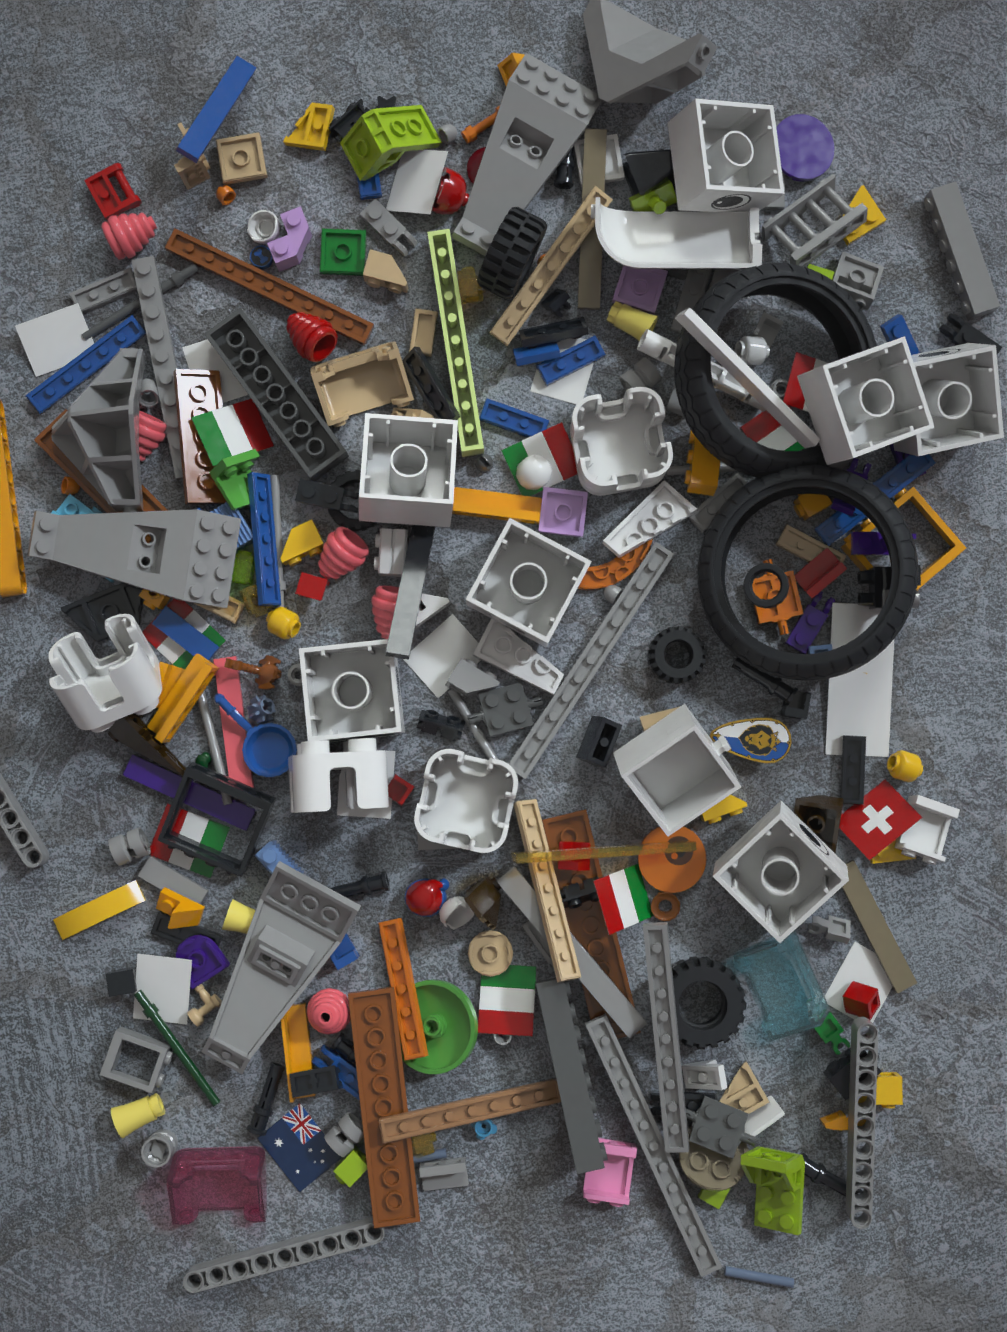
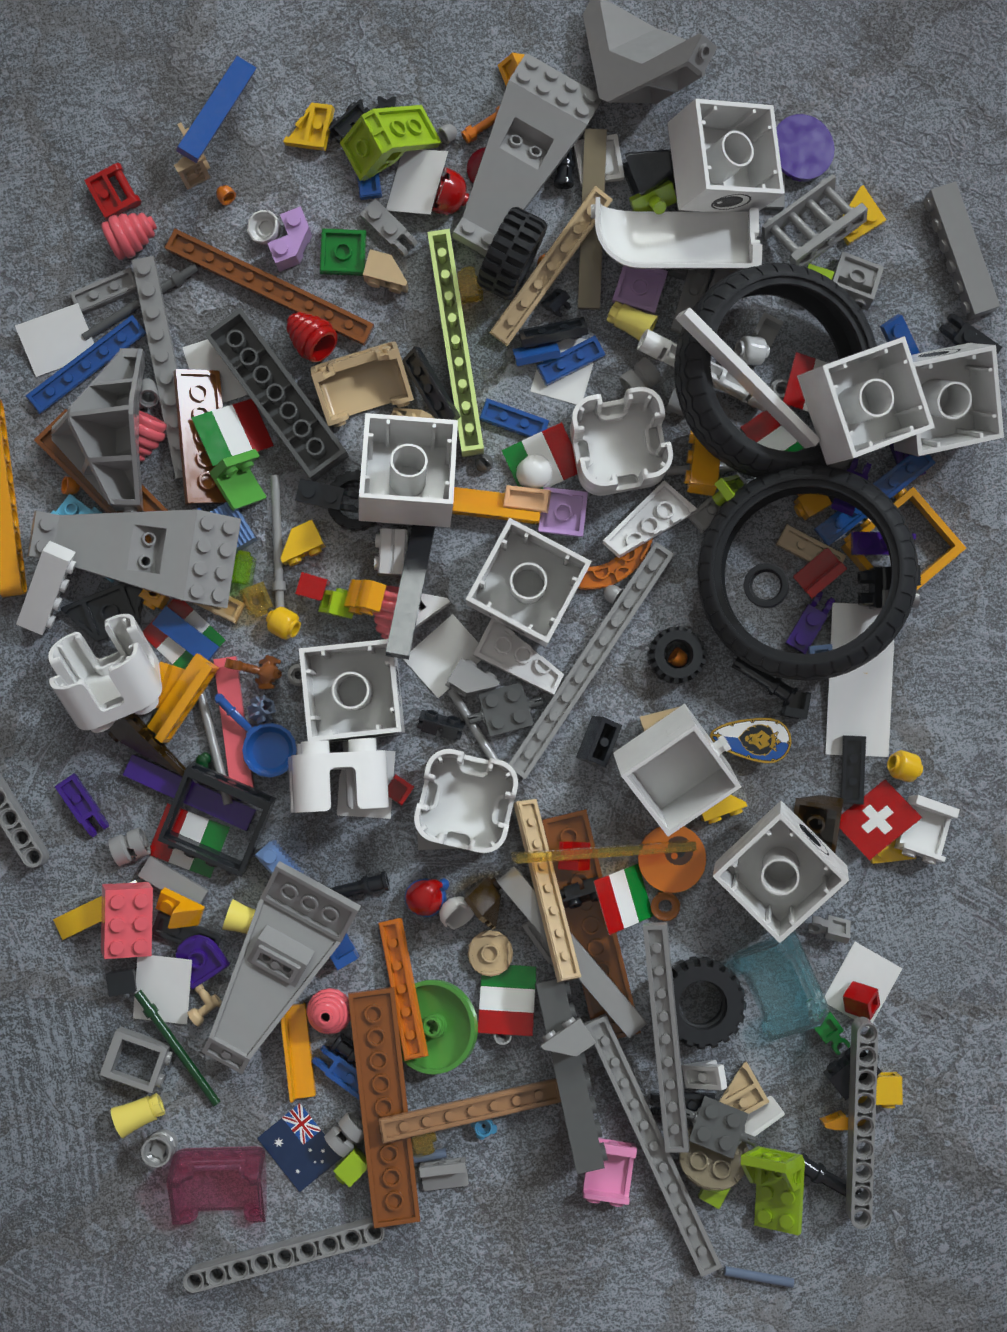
tan plate [216,132,268,185] -> none
black pin [246,1062,285,1136] -> none
blue tile [247,472,281,607] -> none
tile [250,245,273,270] -> none
black hinge [289,1065,343,1098] -> none
coral piece [318,527,369,580] -> none
tan tile [409,309,438,357] -> none
orange plate [752,559,804,636] -> none
dark tan tile [841,860,917,994] -> none
none -> white brick [16,541,76,635]
none -> dark purple hinge [55,773,109,837]
none -> coral brick [101,882,153,959]
none -> lime brick [318,588,353,619]
none -> light orange brick [344,579,386,616]
none -> light nougat tile [503,485,551,513]
none -> light grey slope [541,1016,596,1057]
none -> orange hinge [668,647,688,667]
none -> lime tile [712,475,745,507]

